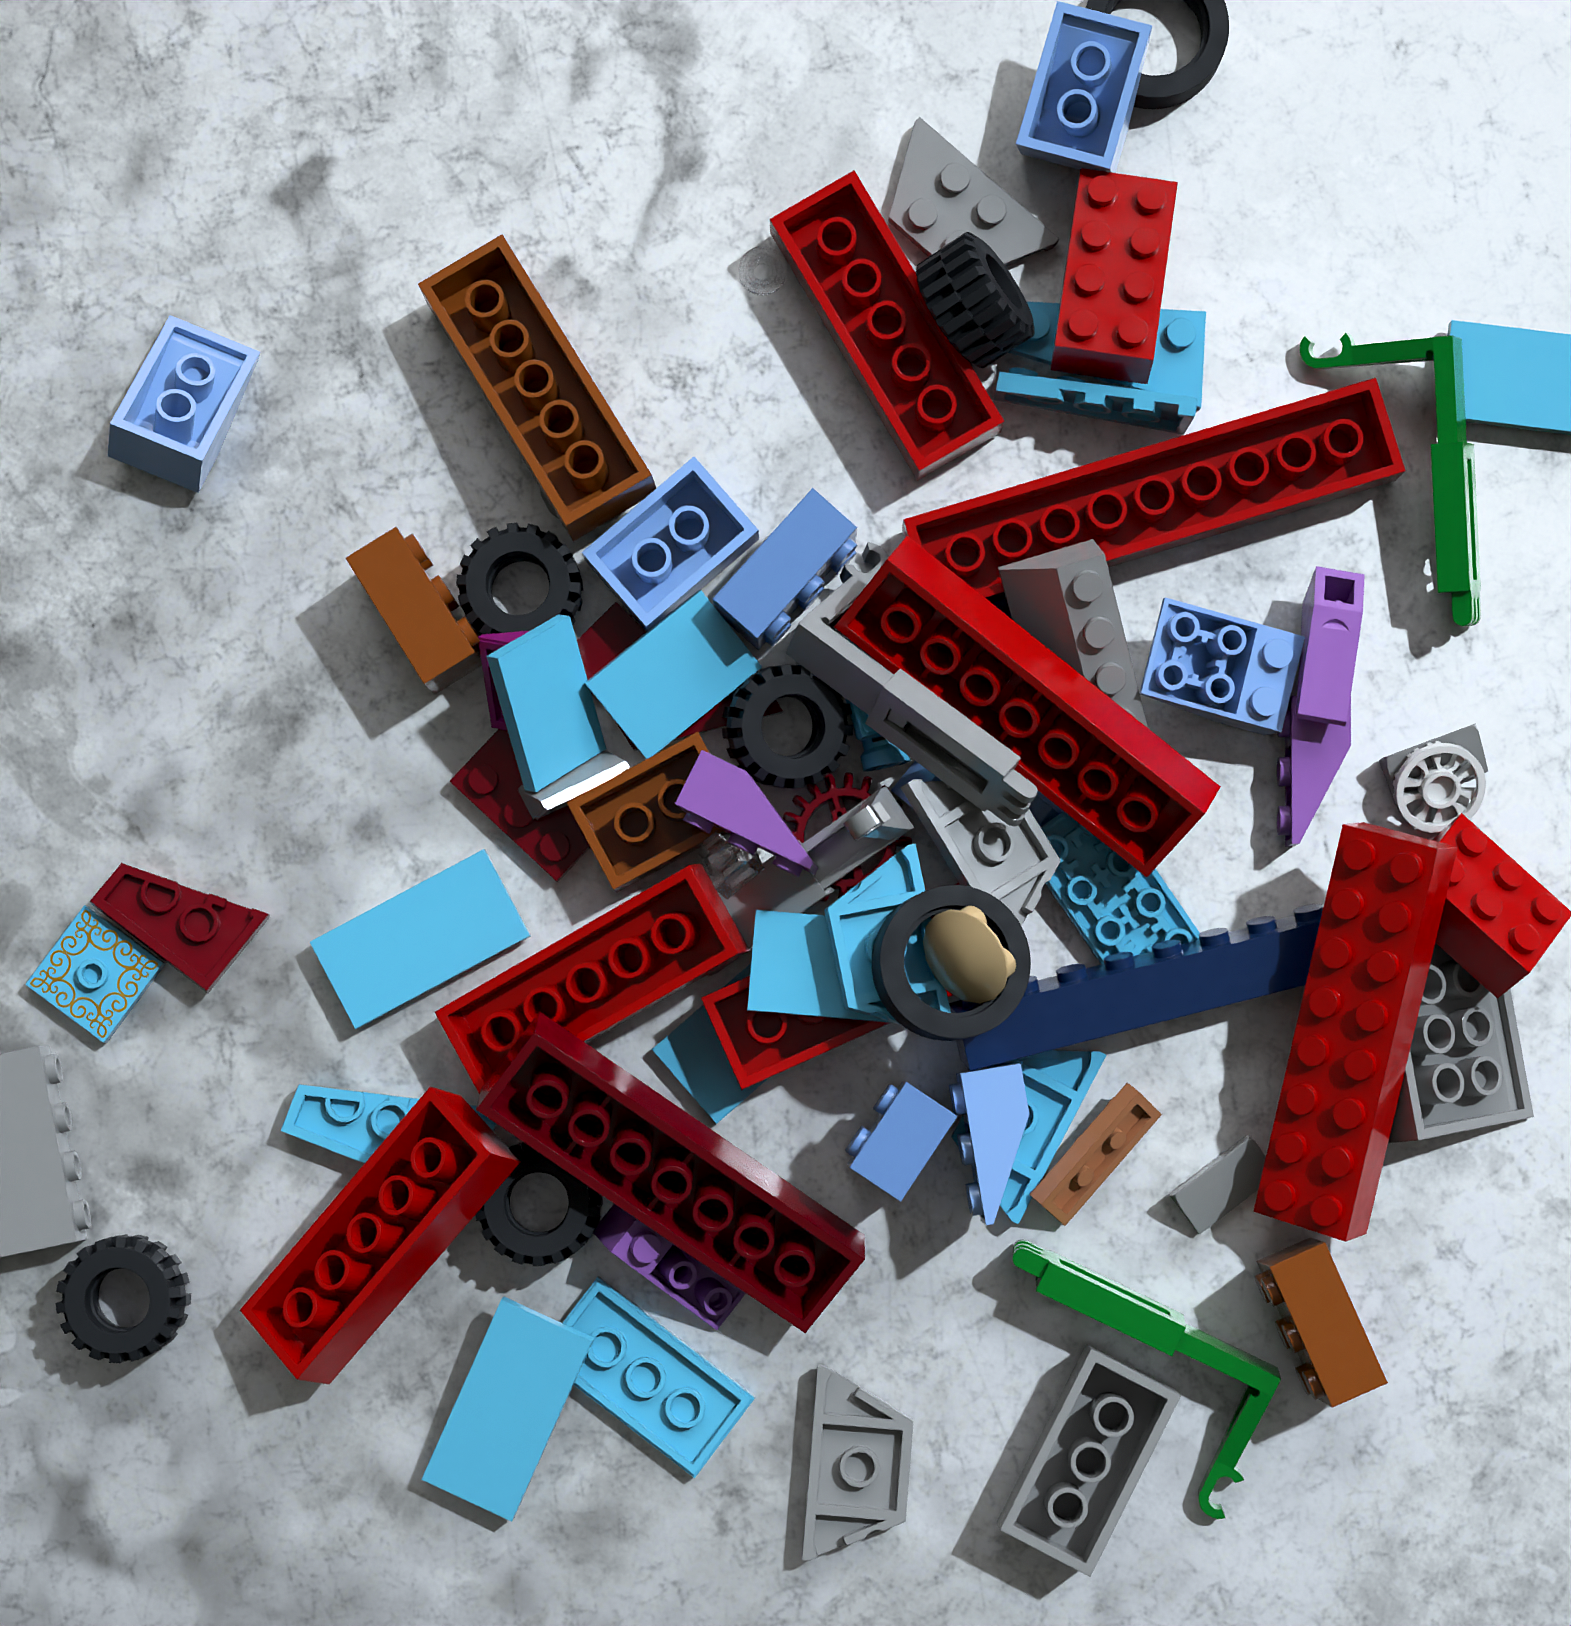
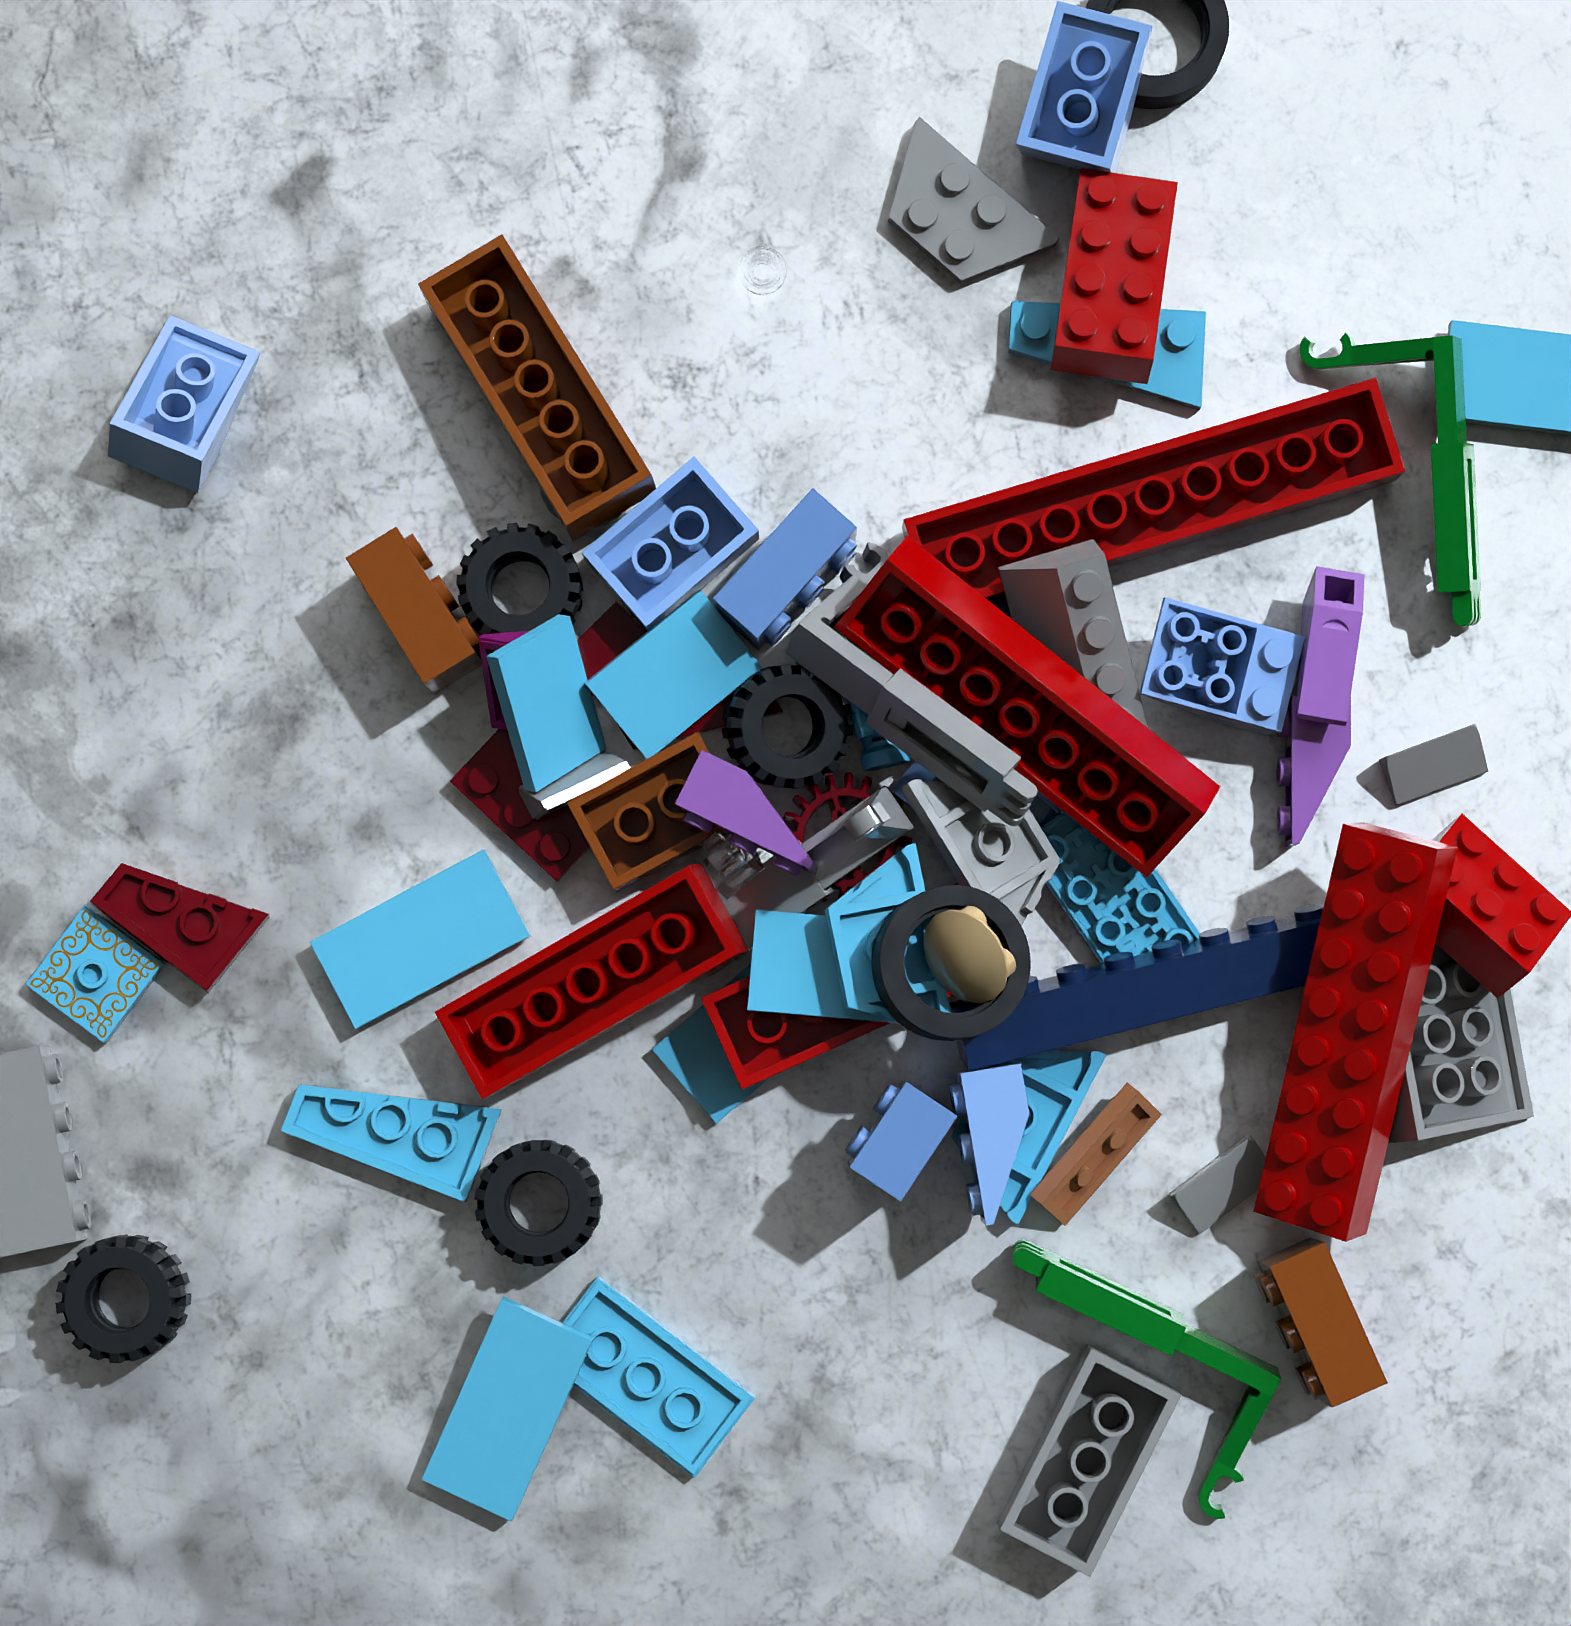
red brick [240,1086,520,1385] -> none
dark red brick [476,1012,865,1333] -> none
medium lavender slope [593,1204,746,1330] -> none
red brick [770,170,1005,481] -> none
light grey wing [802,1365,913,1561] -> none
black tyre [916,232,1034,368] -> none
medium azure wing [993,367,1198,435] -> none
white wheel [1393,741,1486,833] -> none

